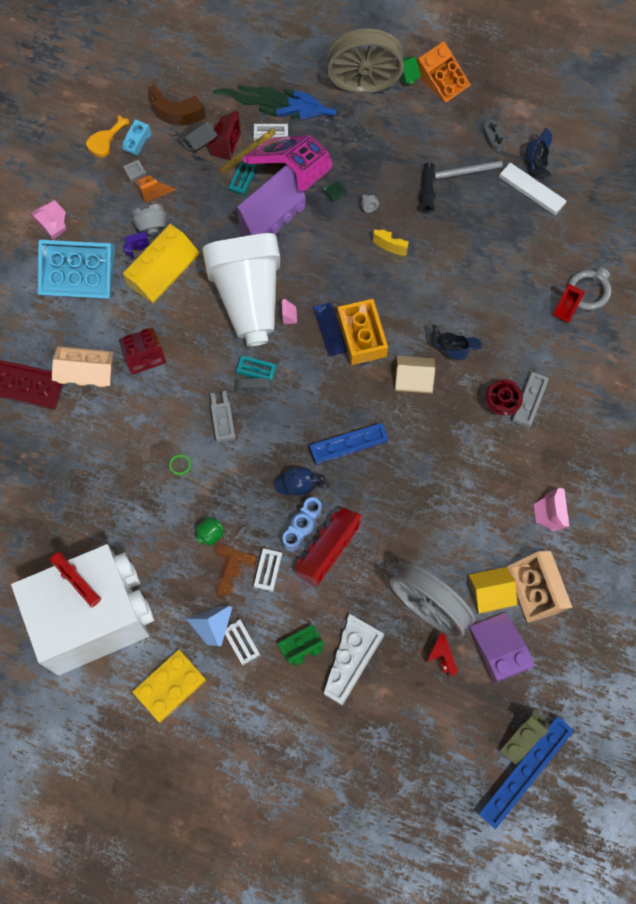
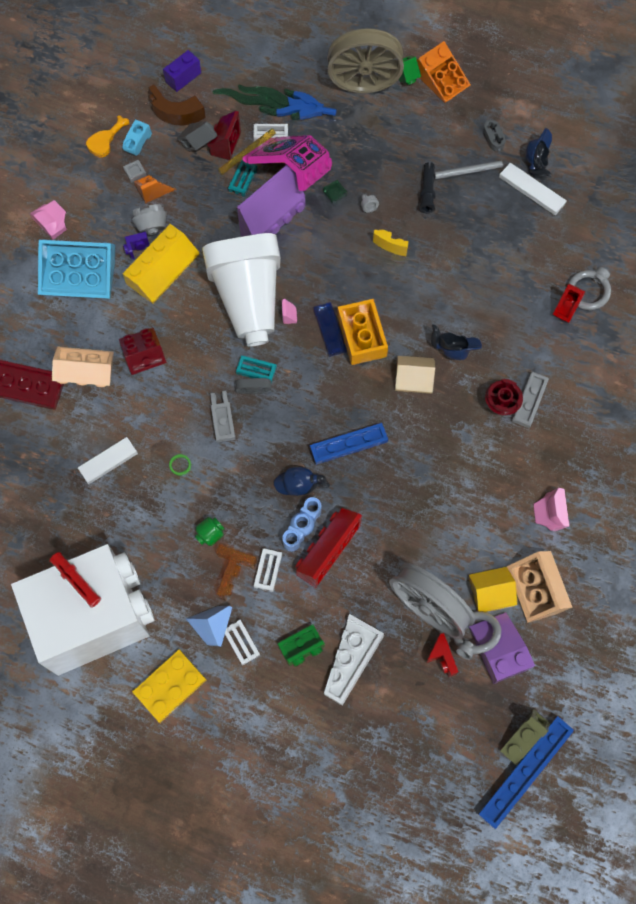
none -> white tile [78,437,138,484]
none -> dark purple brick [163,50,201,92]
none -> light grey piece [453,611,501,660]

